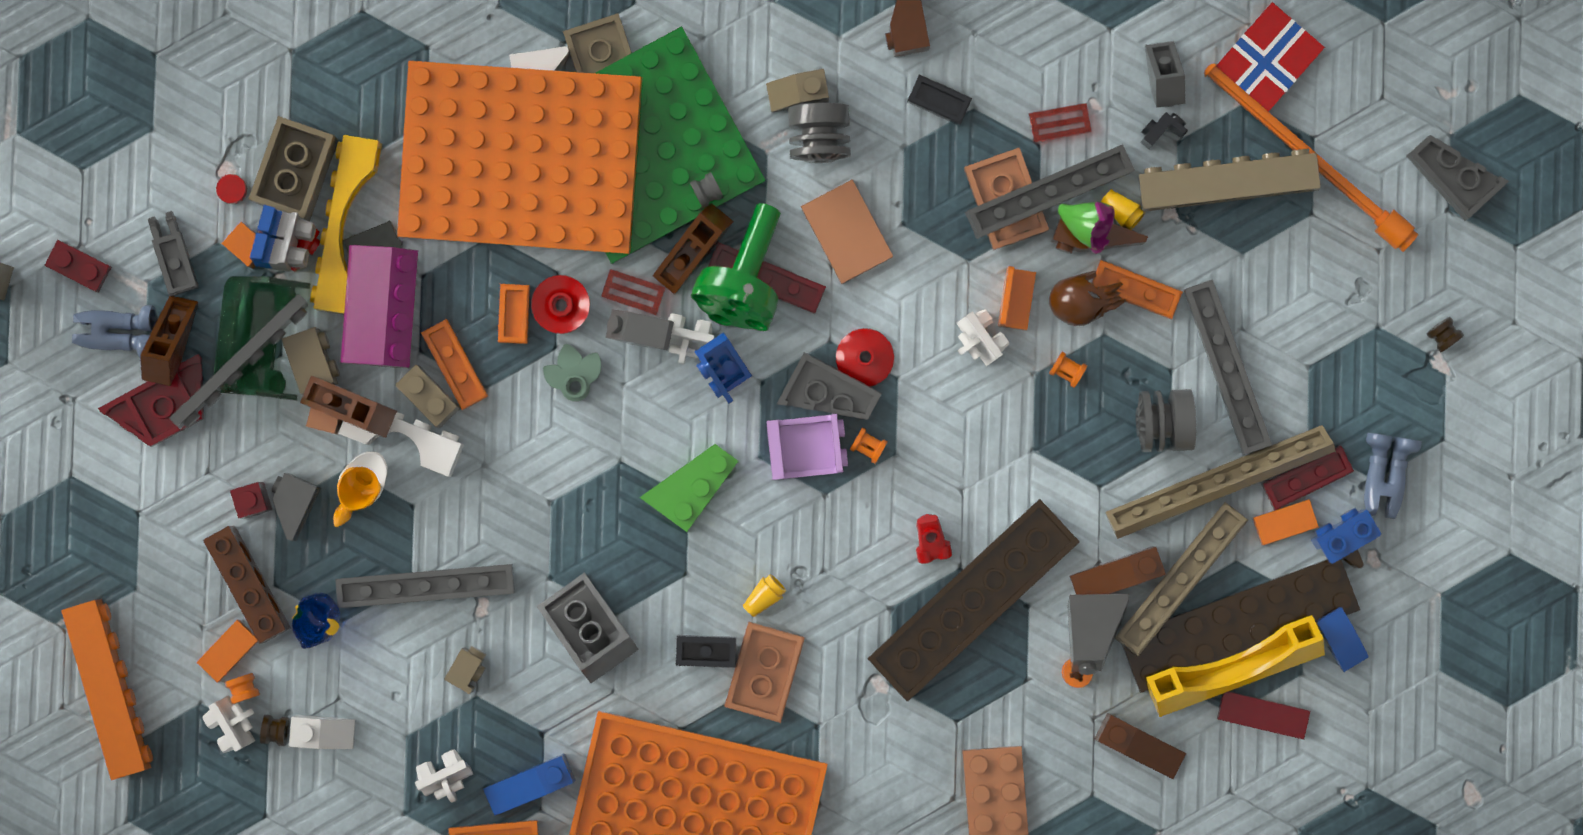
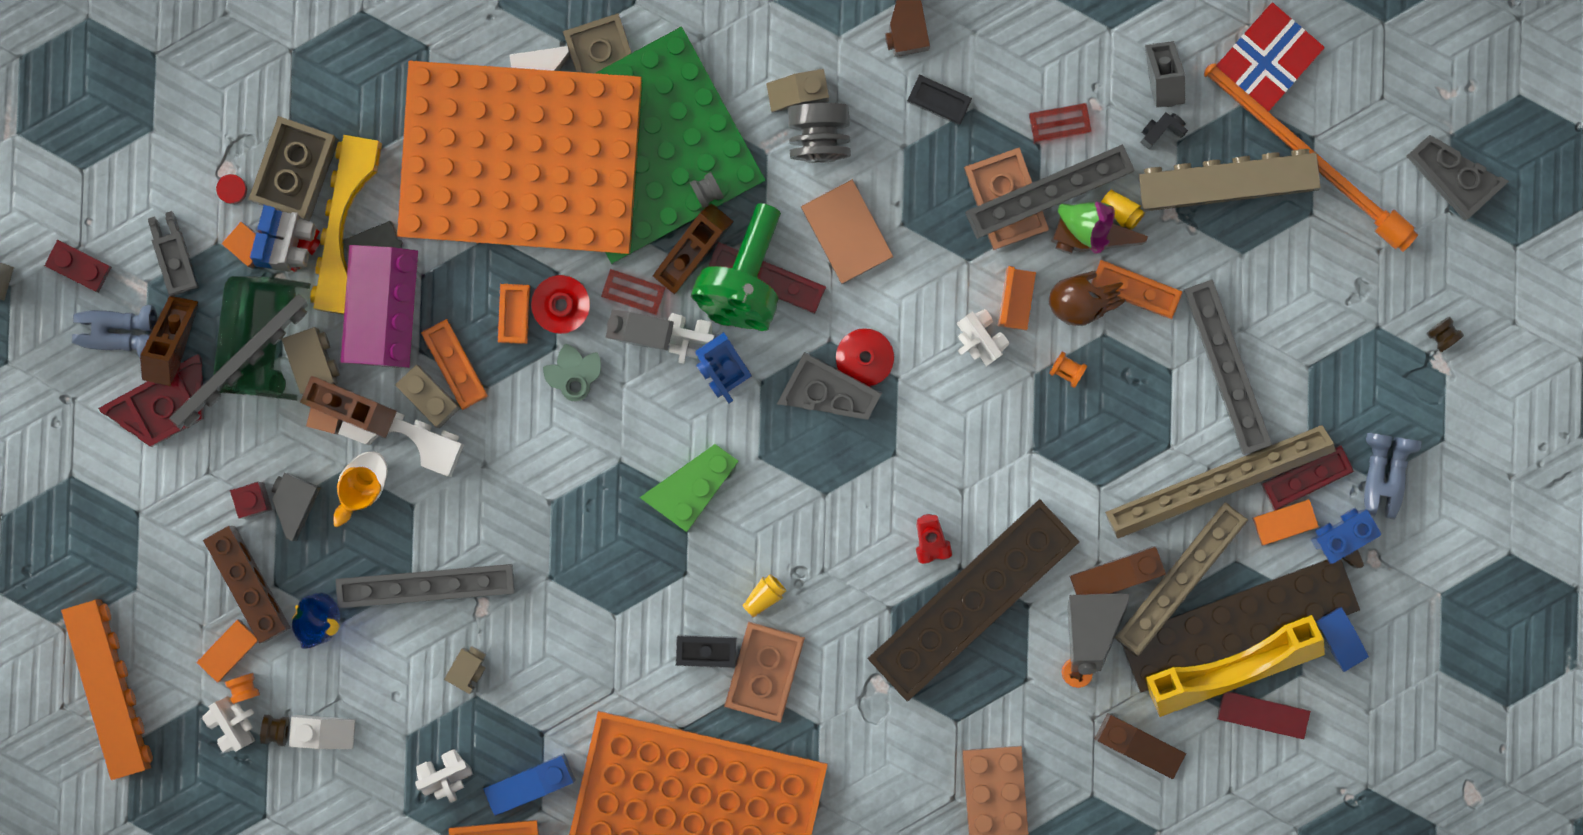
dark grey slope [537,572,639,683] -> none
lavender panel [766,414,848,480] -> none
orange bush [850,427,888,464] -> none
dark grey wheel [1136,389,1196,452] -> none

